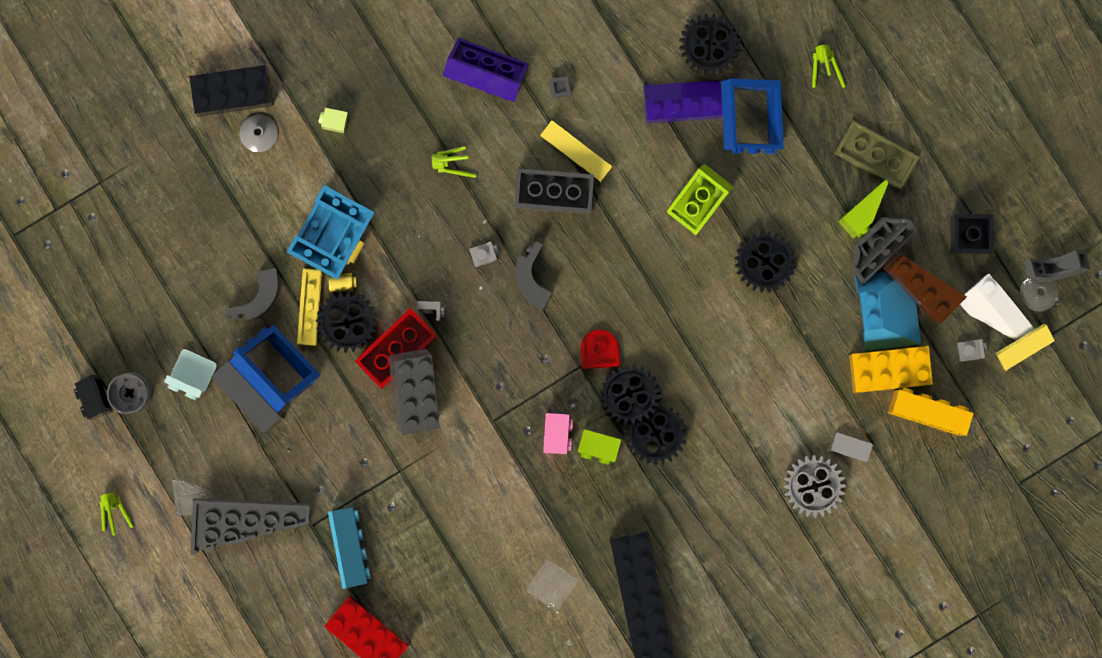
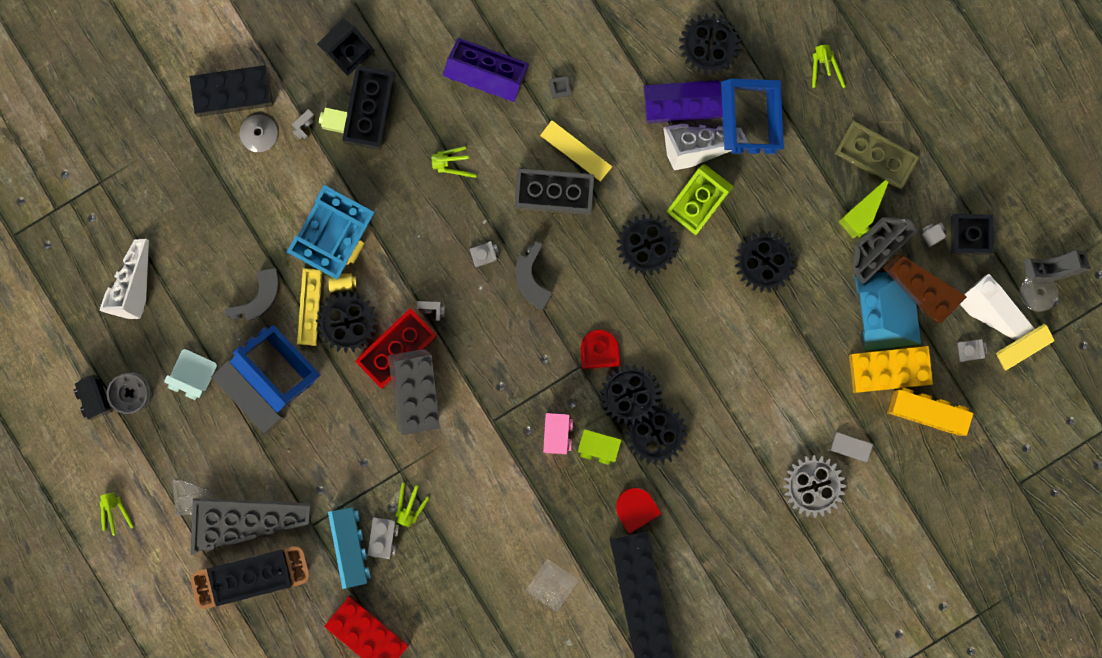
none -> white wedge [100,239,149,319]
none -> black piece [191,546,309,609]
none -> light grey bracket [291,109,315,140]
none -> black slope [317,18,375,76]
none -> black brick [342,65,395,150]
none -> light grey bracket [367,517,399,559]
none -> lime plant [395,482,429,527]
none -> black gear [616,214,678,276]
none -> red tile [616,488,662,534]
none -> white wedge [664,124,748,170]
none -> light grey plate [921,223,947,247]

